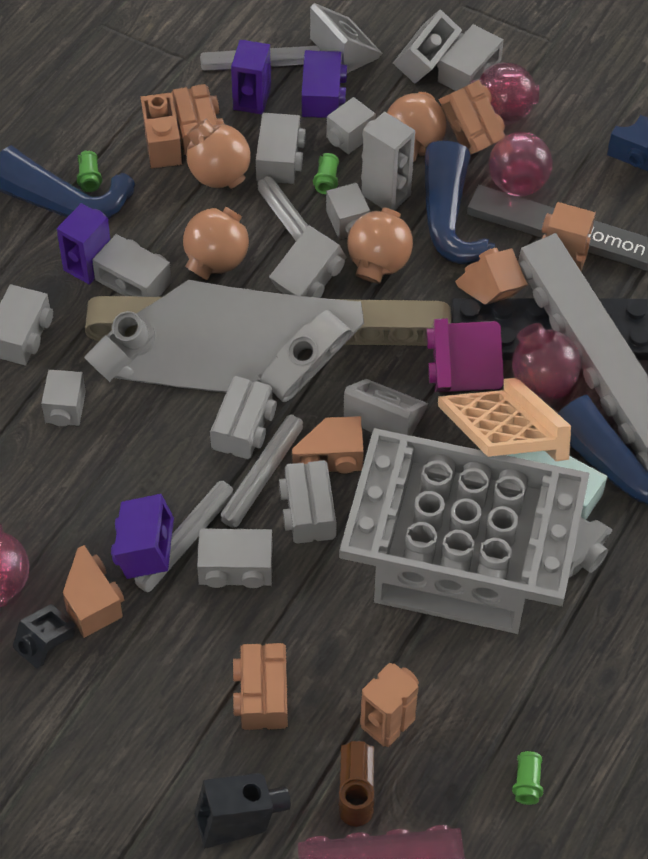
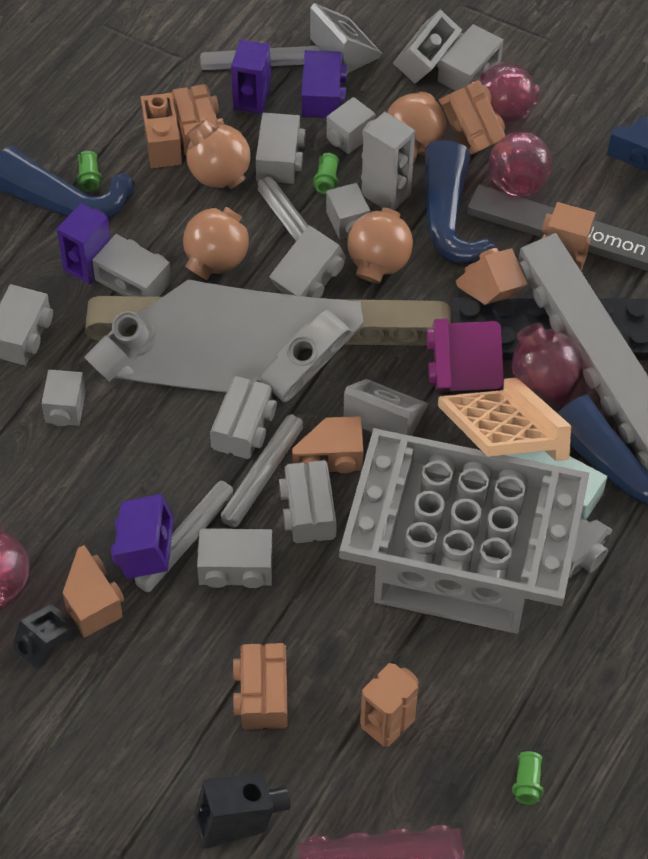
reddish brown piece [339,741,375,827] -> none

